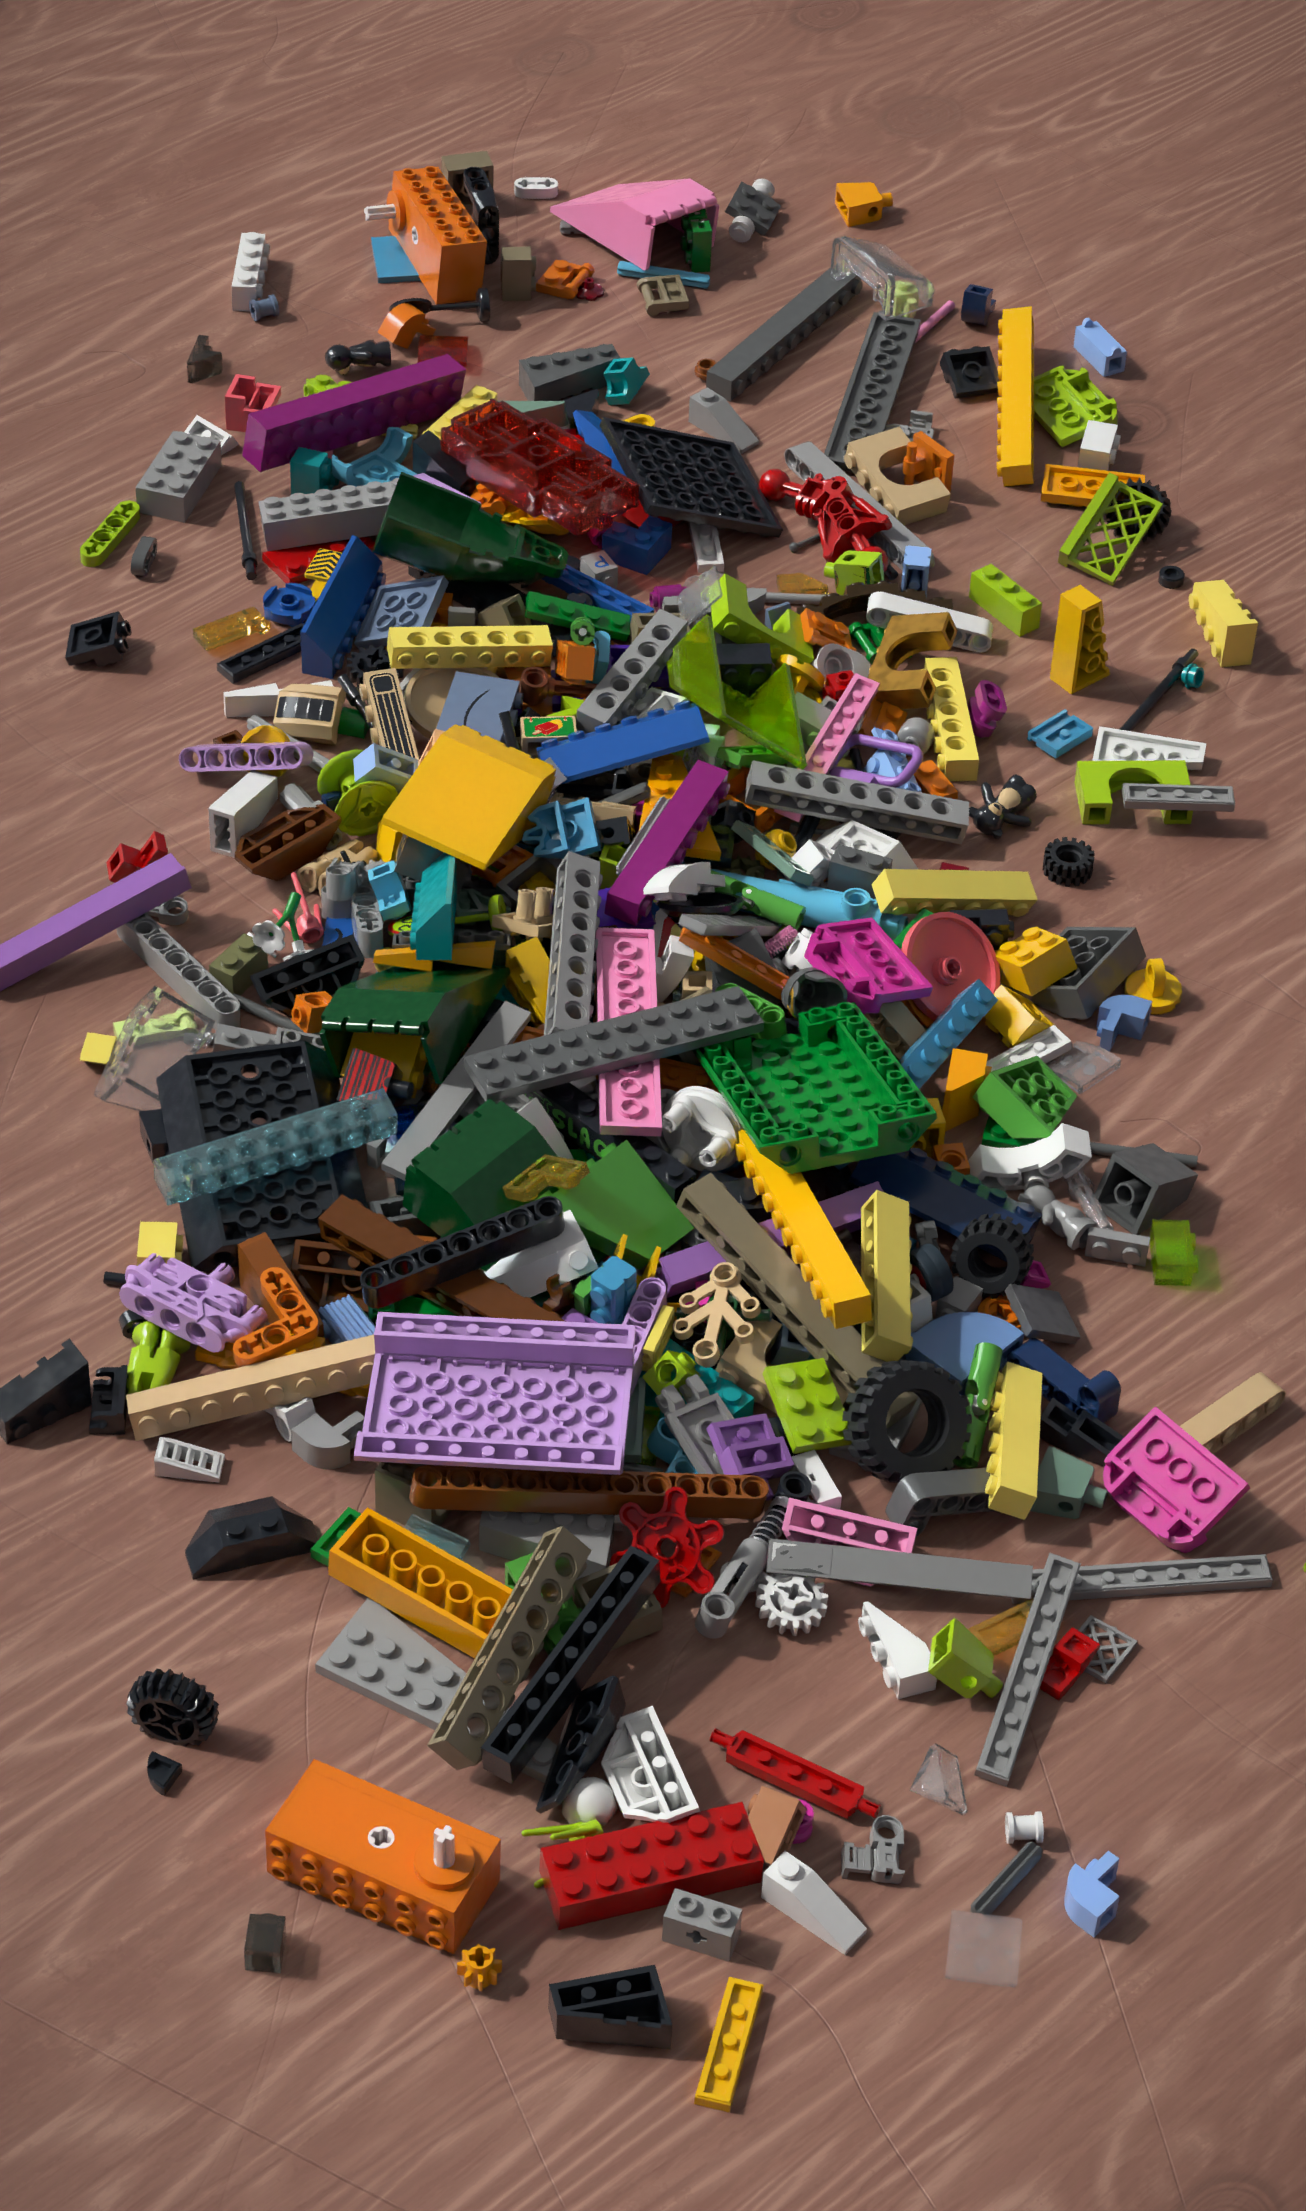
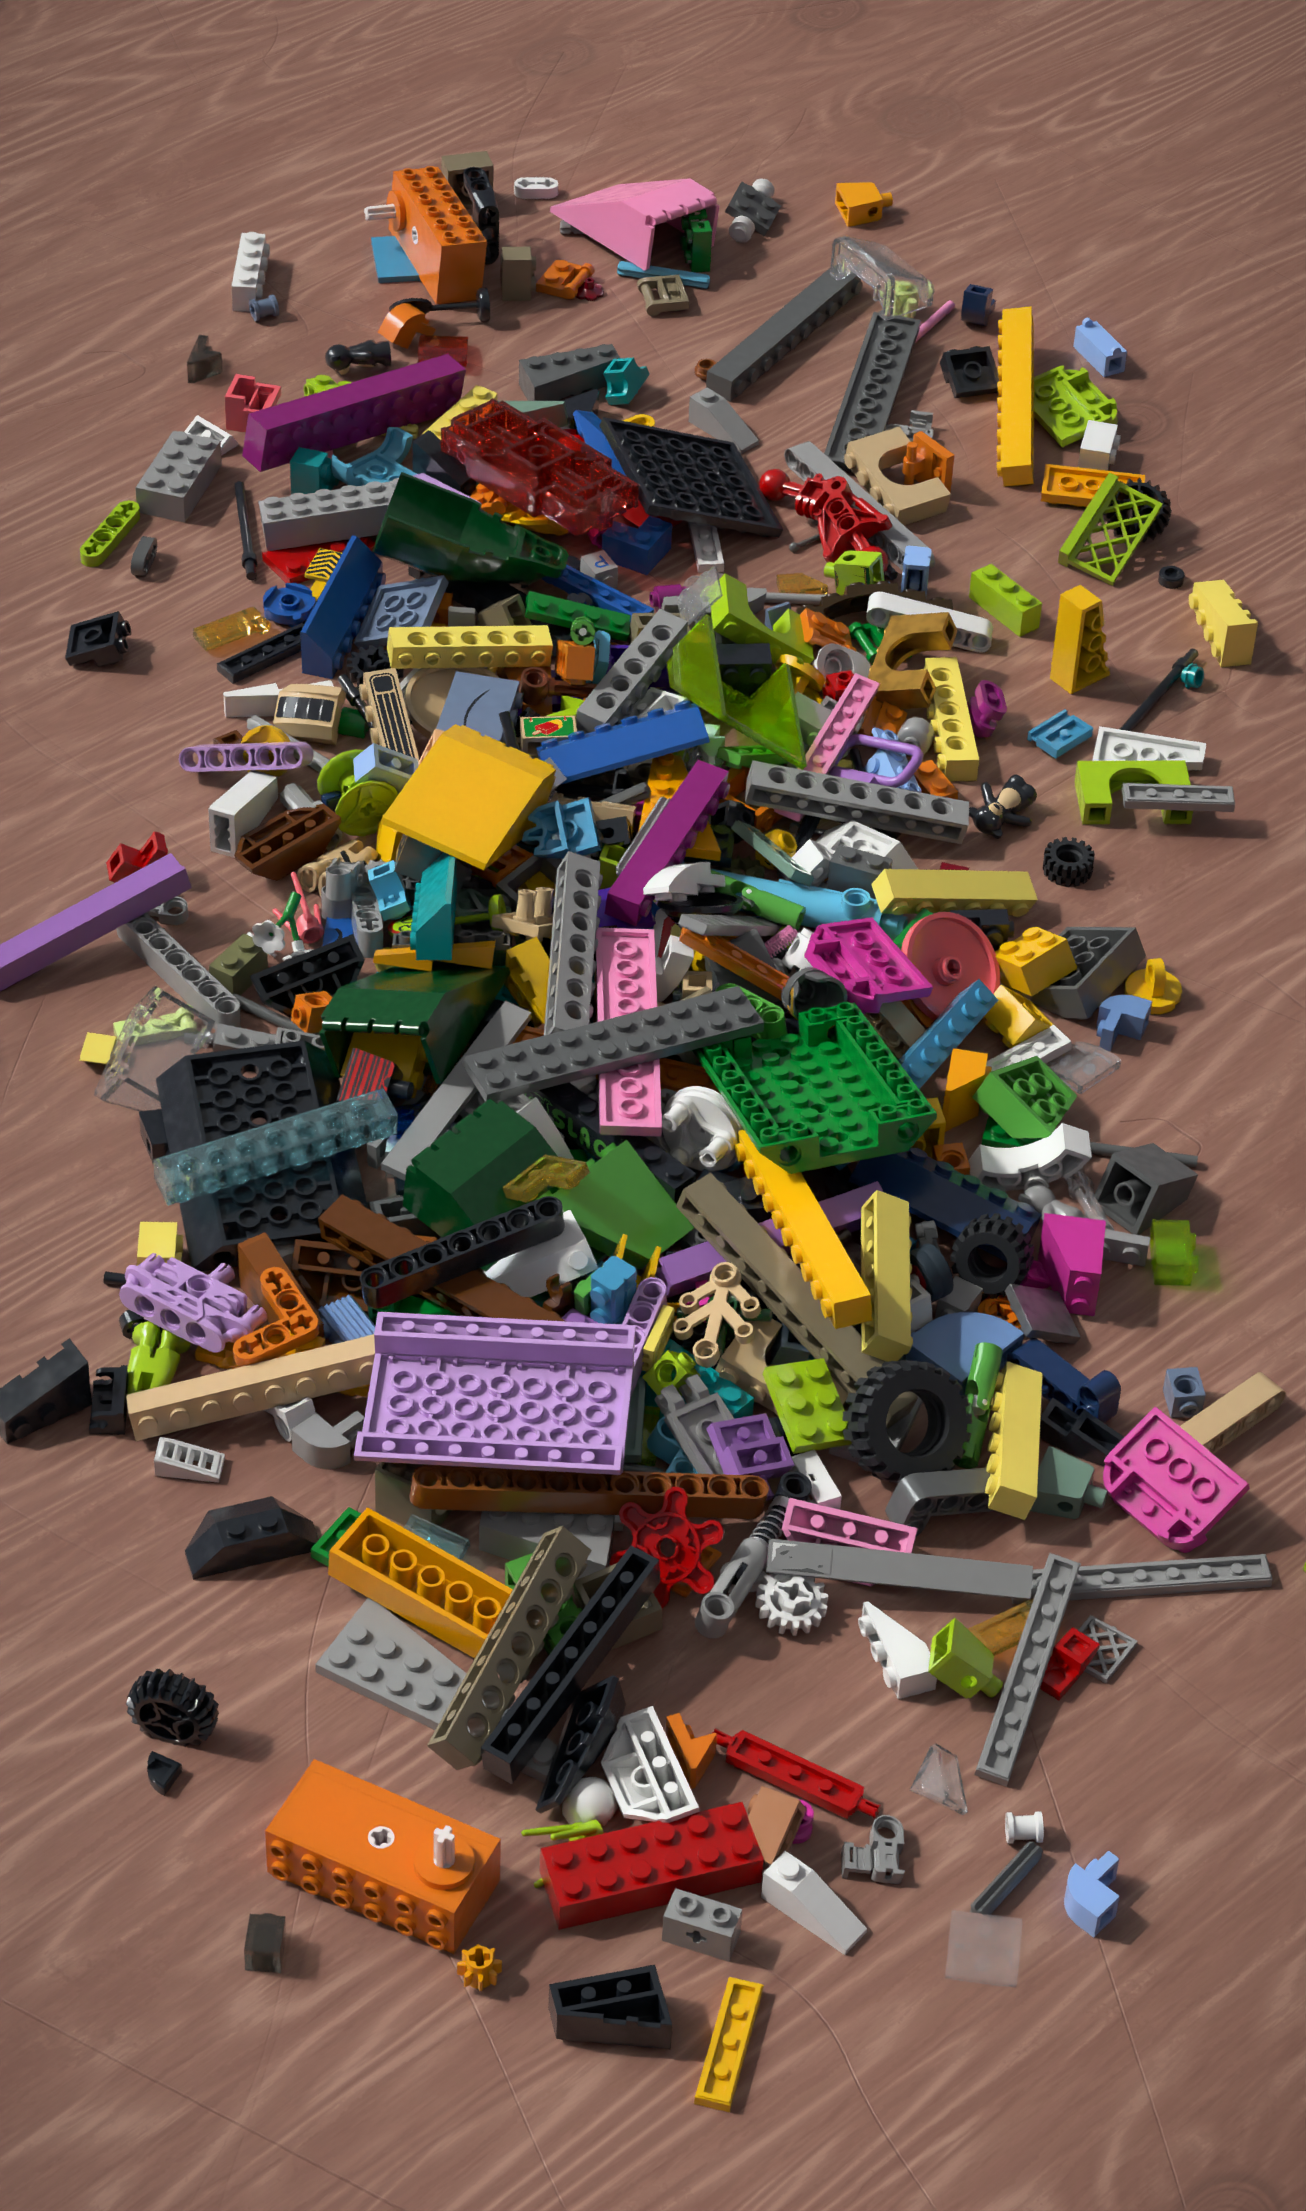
none -> orange slope [666,1713,717,1789]
none -> dark pink slope [1038,1213,1106,1316]
none -> sand blue brick [1163,1367,1206,1418]

